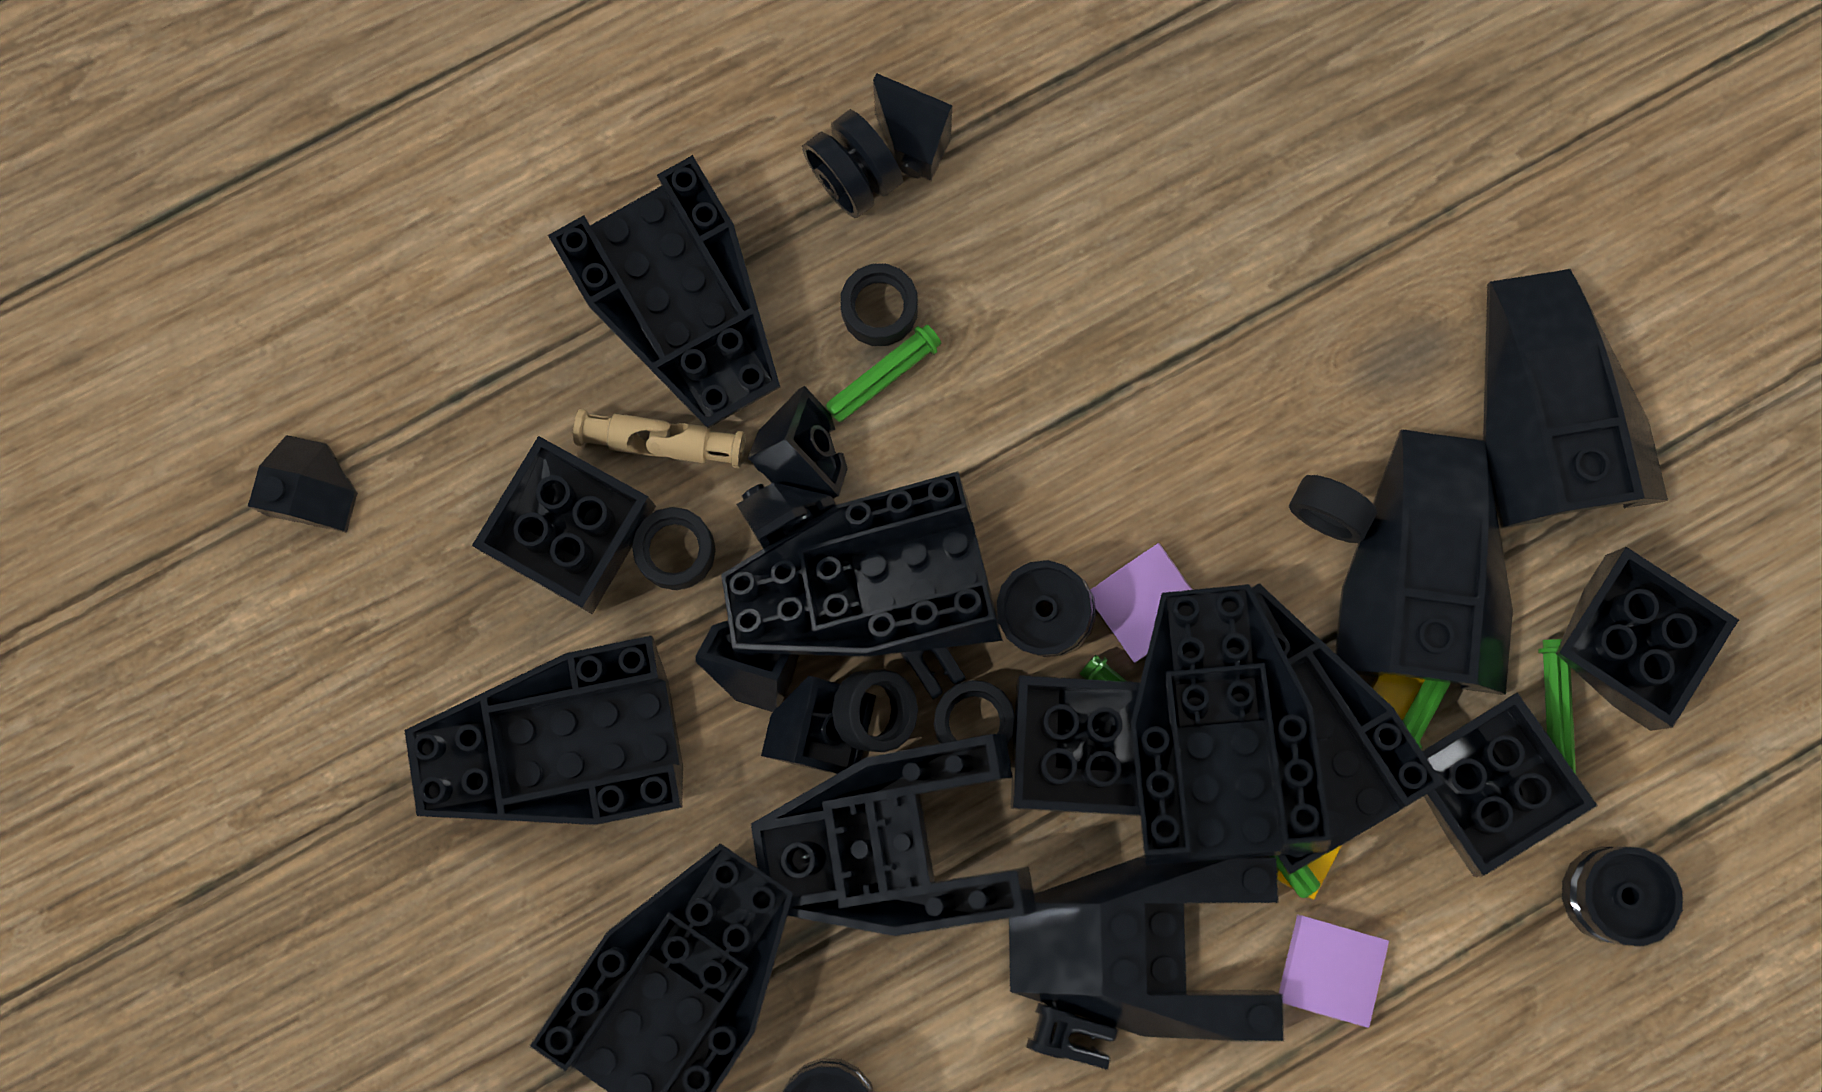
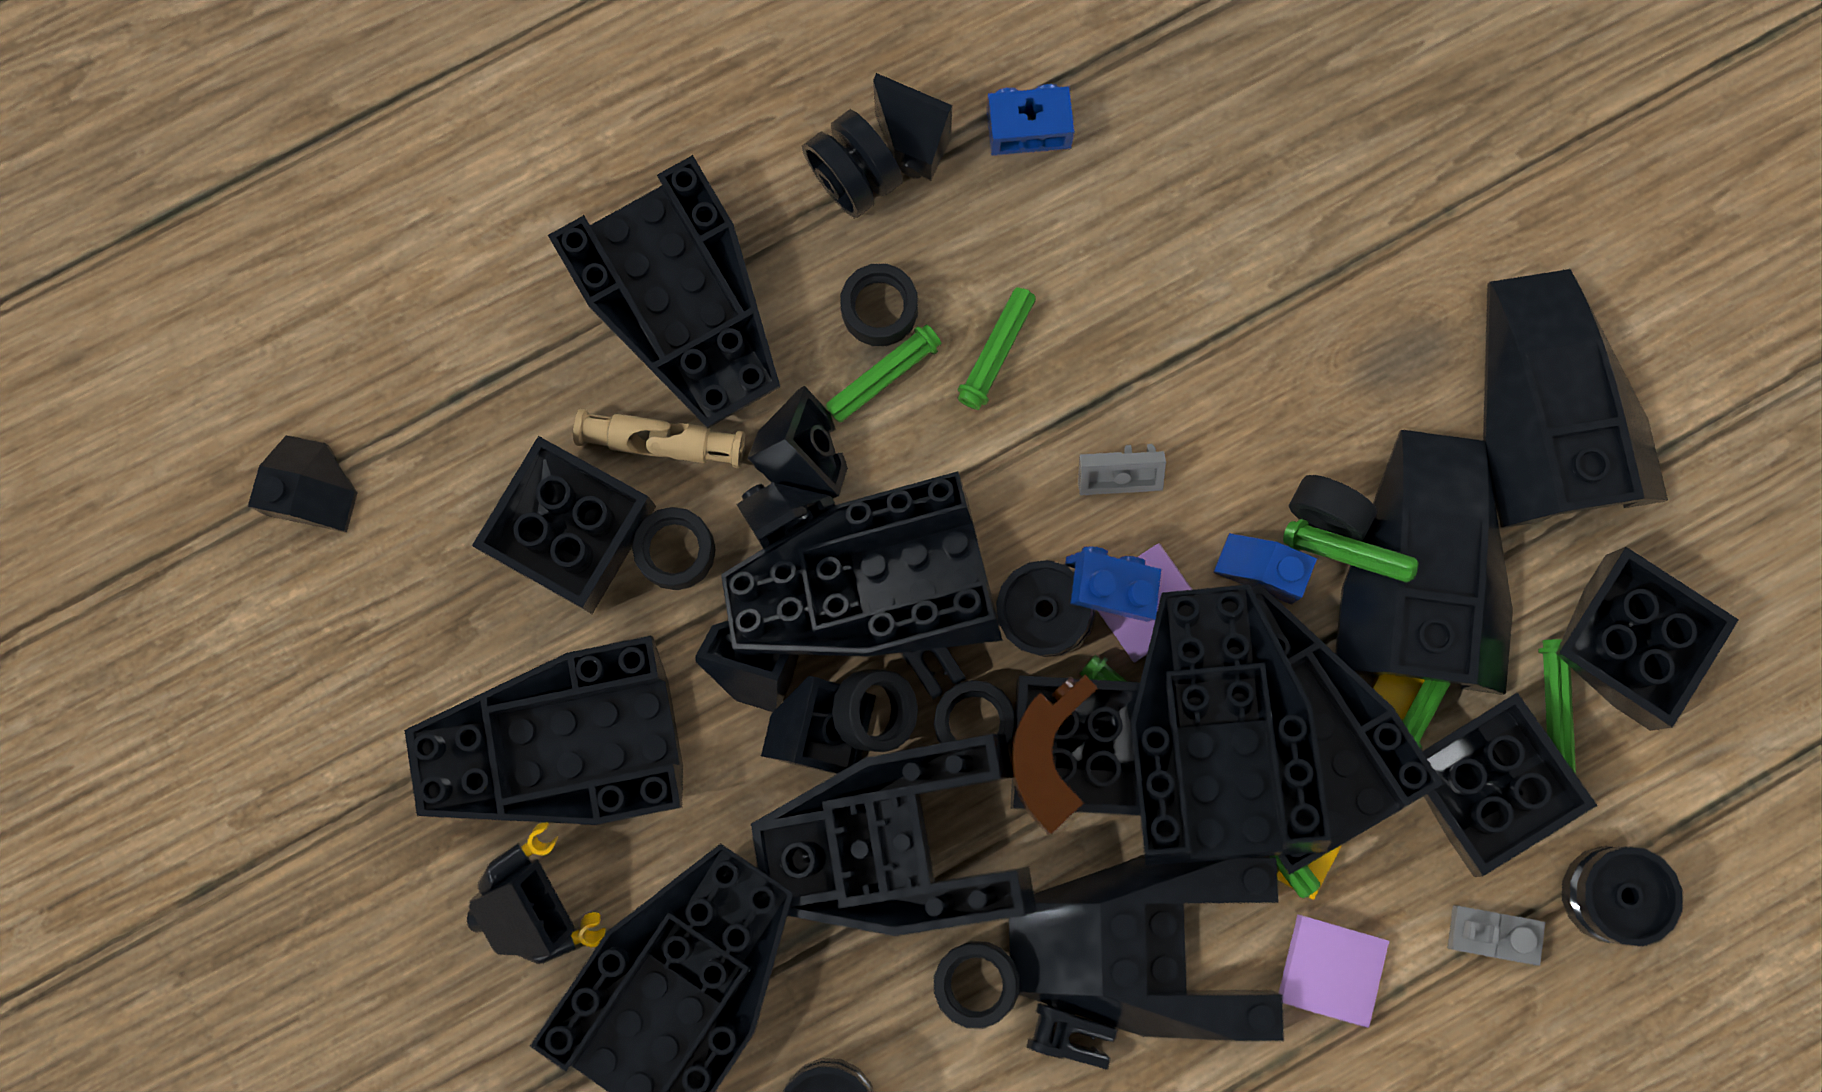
none -> black torso [467,822,606,964]
none -> black tyre [934,941,1019,1029]
none -> bright green axle [957,287,1036,410]
none -> blue brick [987,84,1074,156]
none -> reddish brown arch [1011,675,1098,835]
none -> blue bracket [1065,546,1161,622]
none -> light grey plate [1078,444,1166,495]
none -> blue slope [1213,533,1317,605]
none -> bright green axle [1283,519,1419,582]
none -> light grey plate [1447,905,1545,966]

